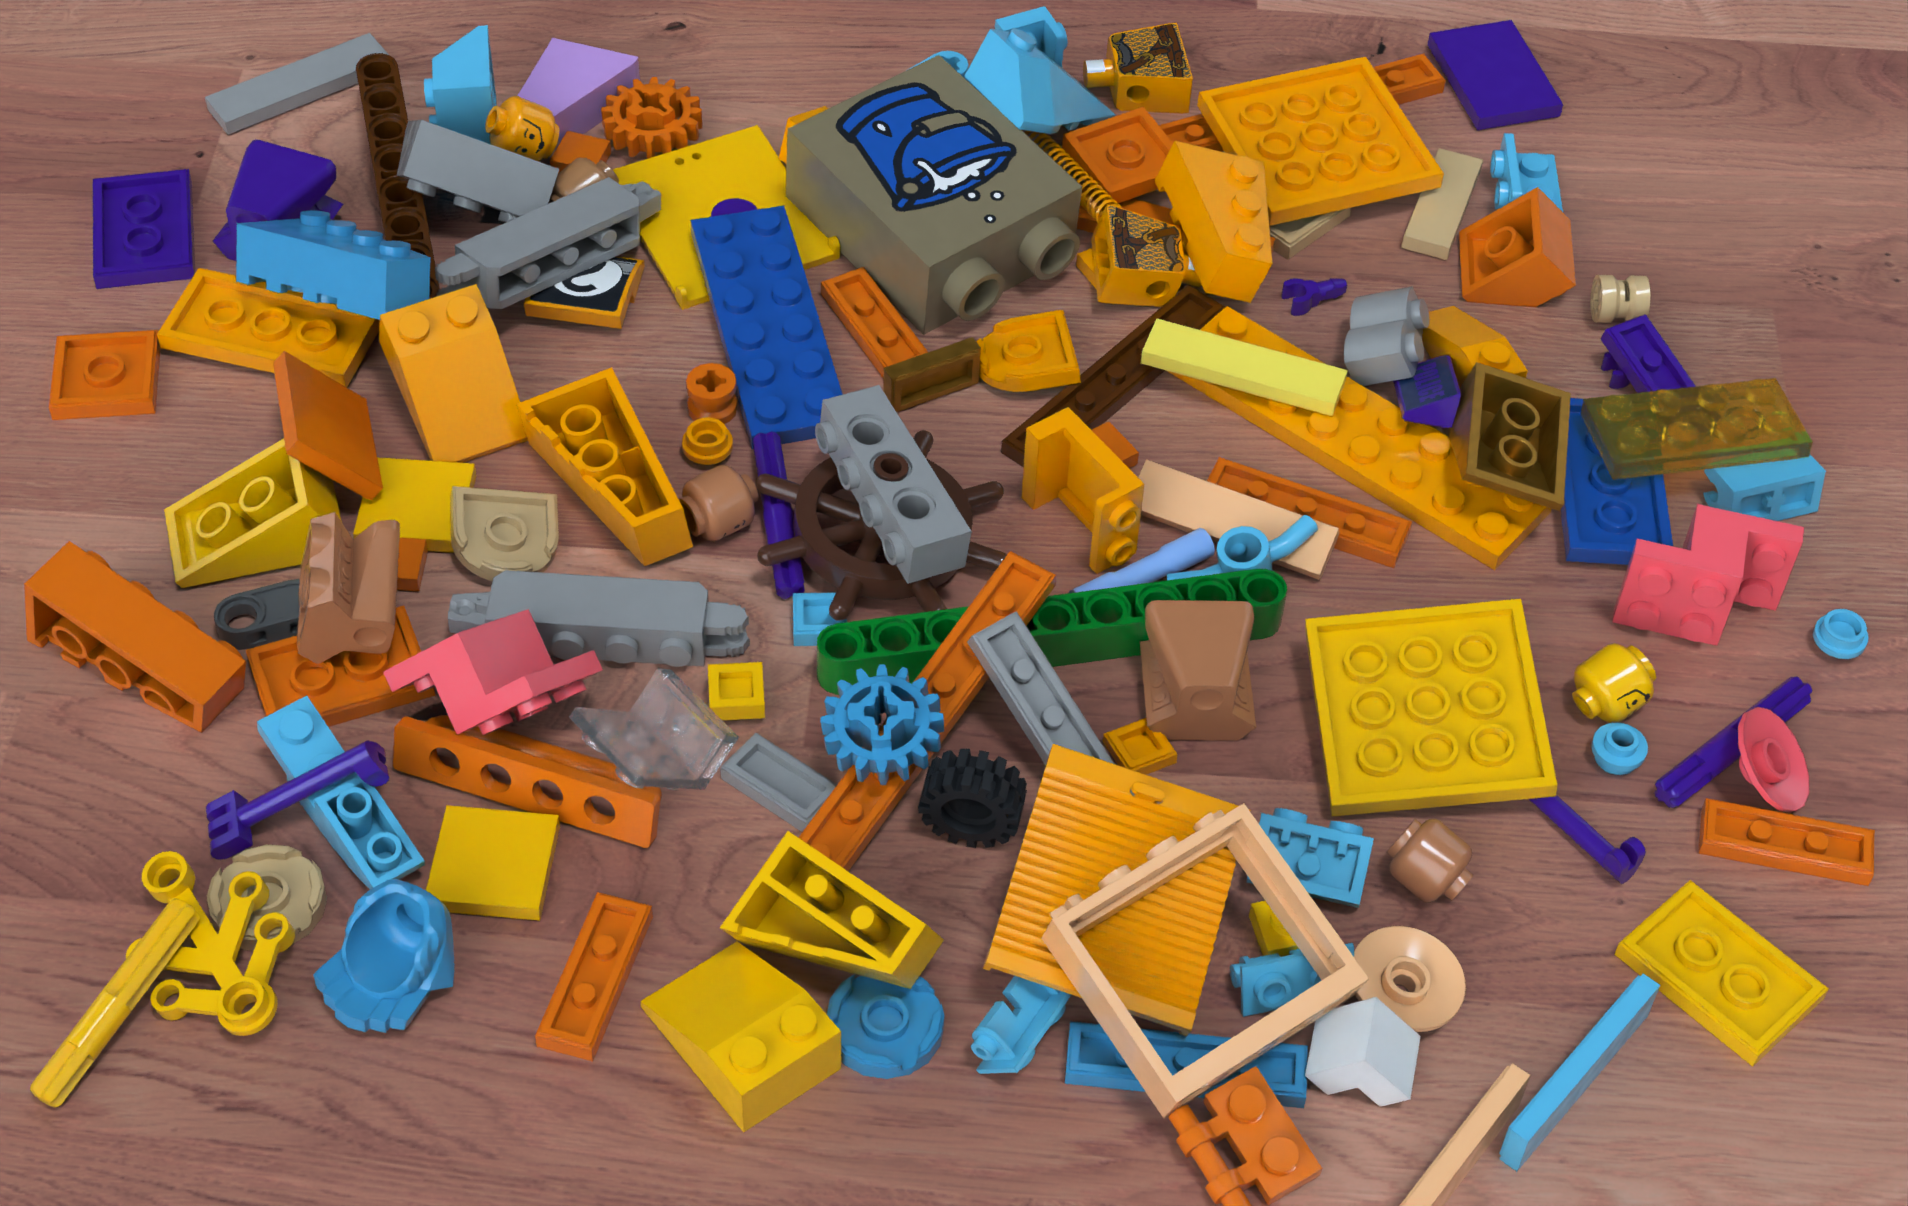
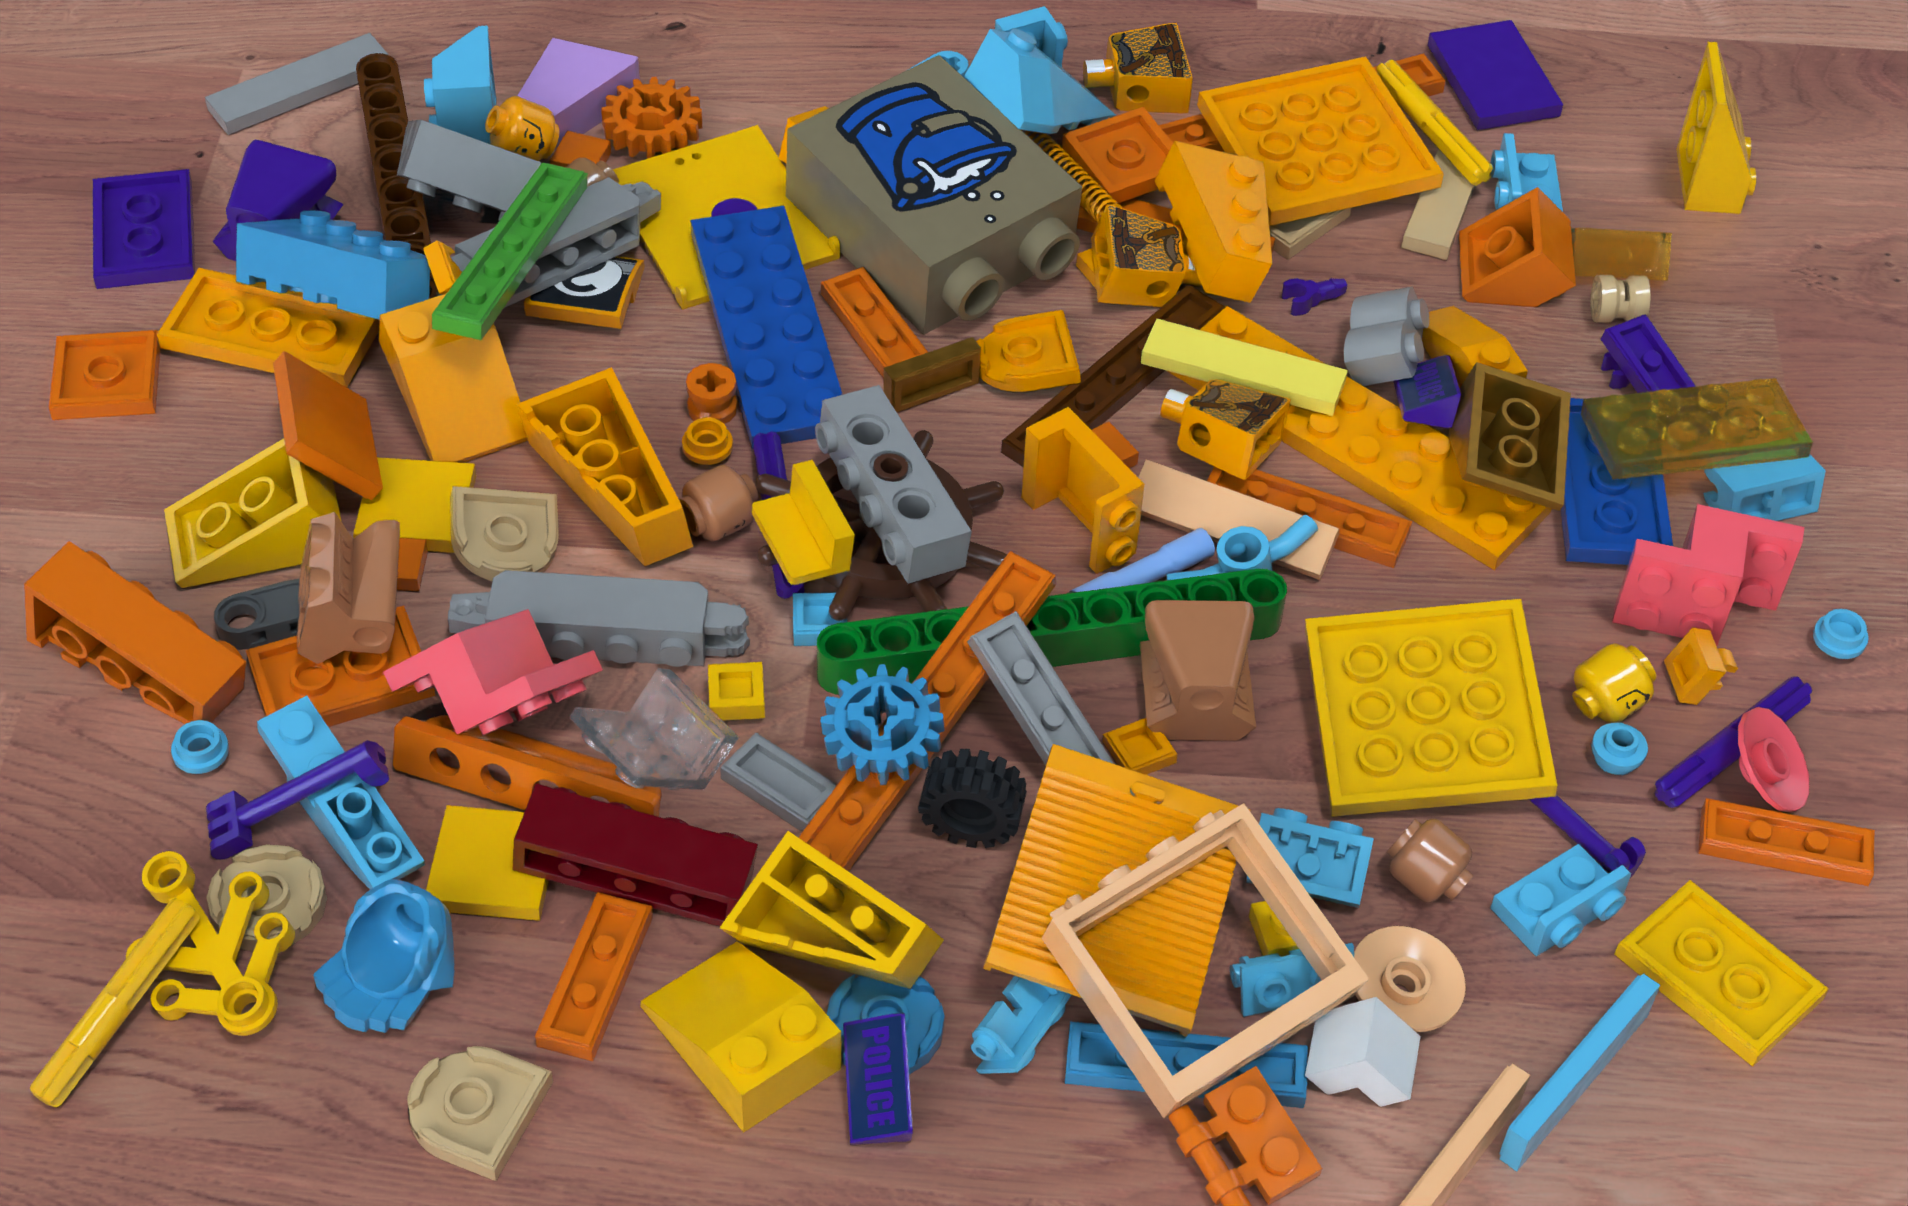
none -> medium azure plate [171,720,229,774]
none -> tan tile [407,1046,553,1181]
none -> light orange tile [423,240,462,294]
none -> bright green tile [432,162,588,340]
none -> dark red brick [513,783,758,927]
none -> yellow panel [751,460,855,585]
none -> slope [843,1013,913,1145]
none -> light orange torso [1160,379,1291,480]
none -> yellow axle [1376,60,1493,186]
none -> medium azure bracket [1490,844,1631,956]
none -> clear yellow panel [1571,228,1672,281]
none -> light orange tile [1663,627,1738,705]
none -> yellow slope [1676,42,1756,214]

